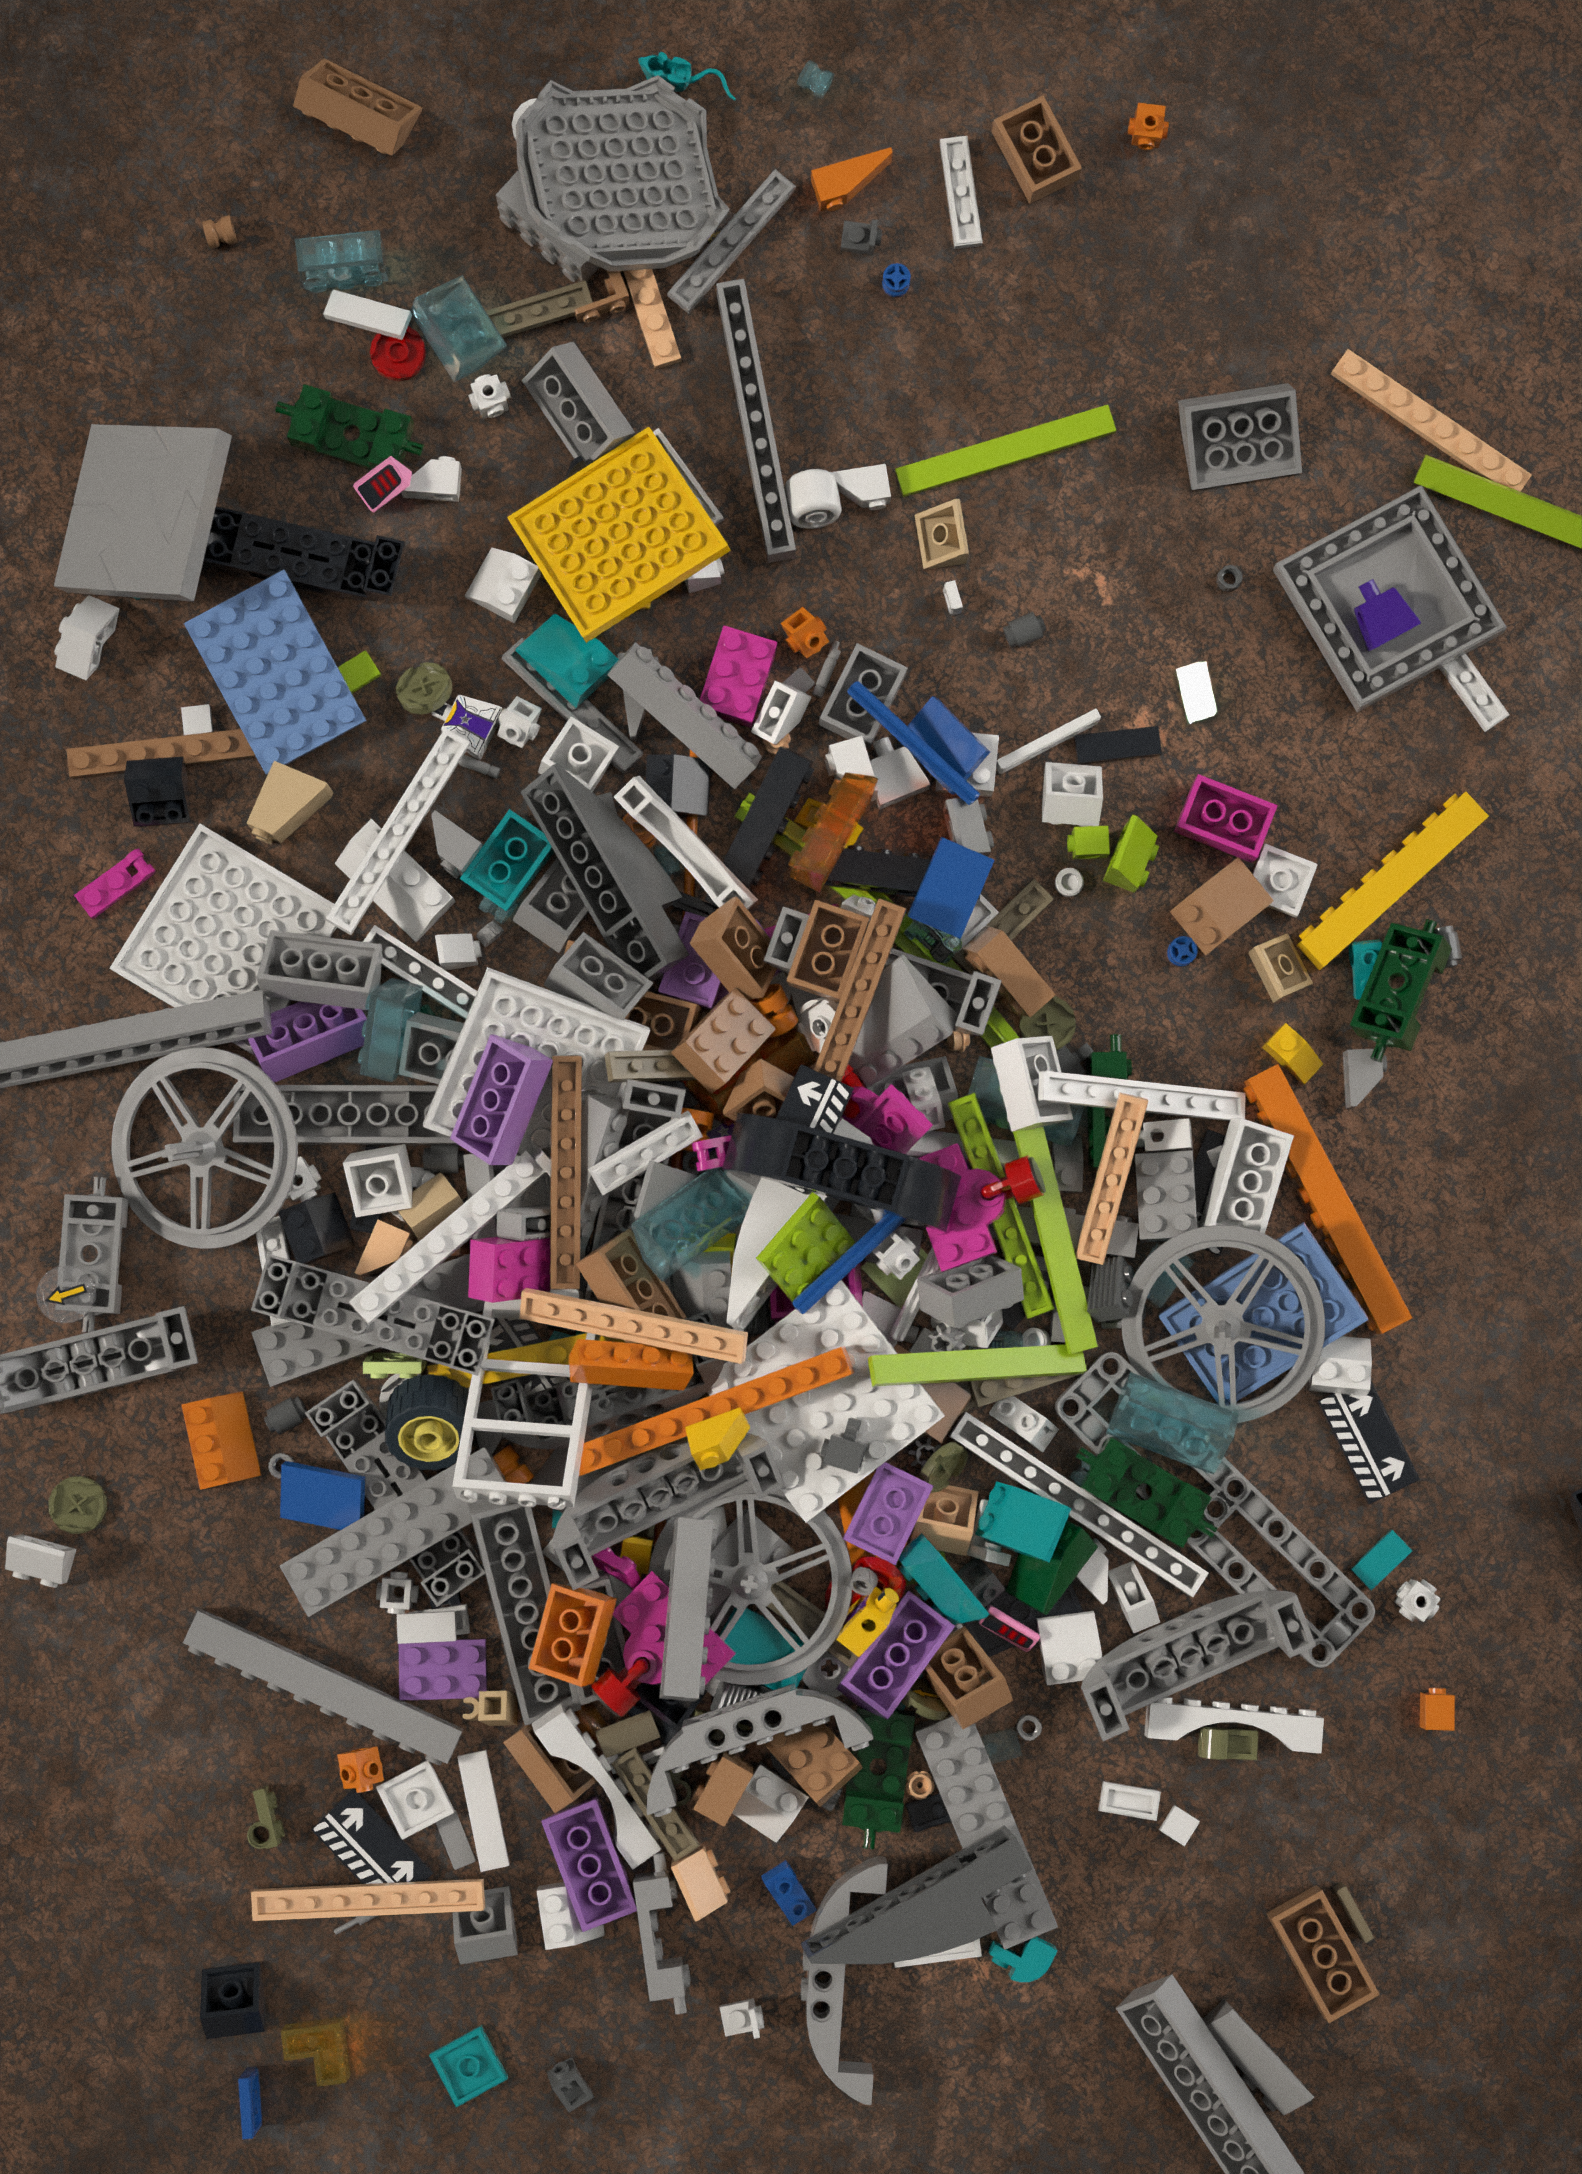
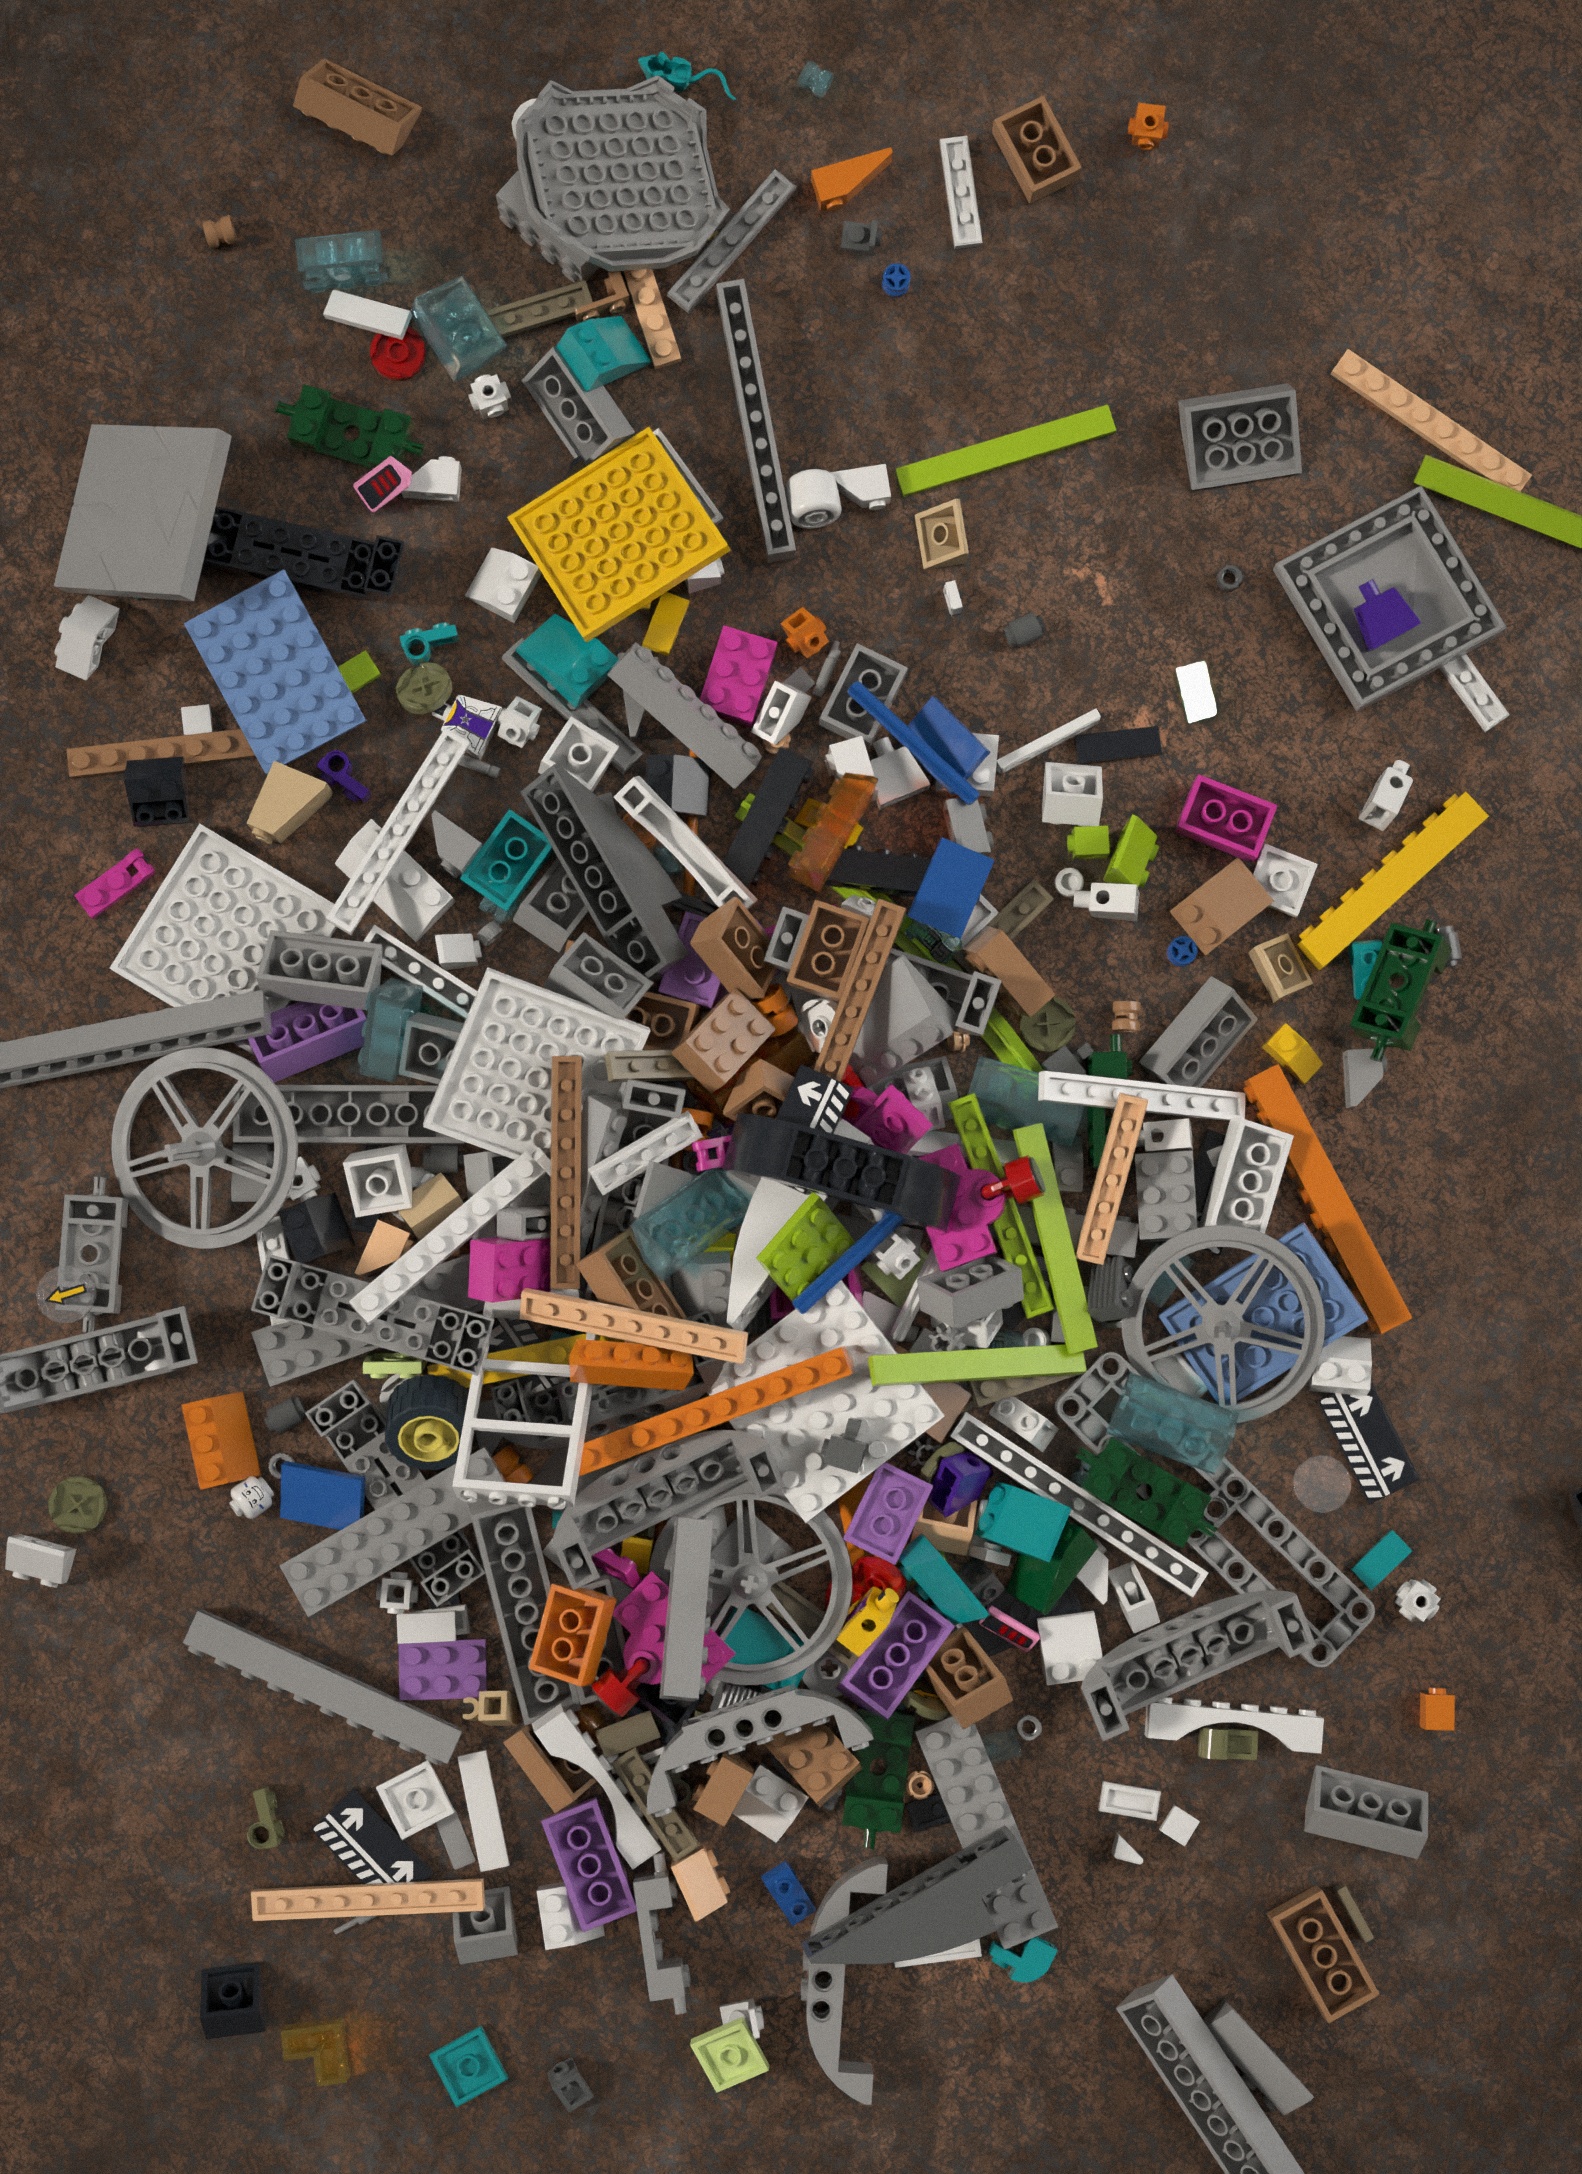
blue tile [238,2066,262,2140] -> none
orange brick [337,1746,384,1793] -> none
medium lavender slope [450,1034,553,1165] -> none
yellow slope [685,1407,750,1471] -> none
light grey axle [849,1567,878,1596] -> none
white slope [991,1036,1073,1132] -> none
none -> white head [229,1476,274,1519]
none -> light grey brick [231,1144,274,1202]
none -> dark purple plate [316,750,372,804]
none -> teal plate [399,623,460,665]
none -> teal slope [556,316,652,392]
none -> yellow slope [642,592,690,656]
none -> yellowish green plate [690,2017,769,2092]
none -> dark purple torso [927,1452,993,1518]
none -> white torso [1074,883,1140,921]
none -> white slope [1111,1832,1143,1865]
none -> medium nougat wheel [1112,1001,1141,1033]
none -> light grey slope [1139,976,1258,1088]
none -> white tile [1152,1345,1208,1400]
none -> clear tile [1292,1455,1351,1513]
none -> light grey slope [1304,1765,1428,1859]
none -> white torso [1358,760,1413,831]

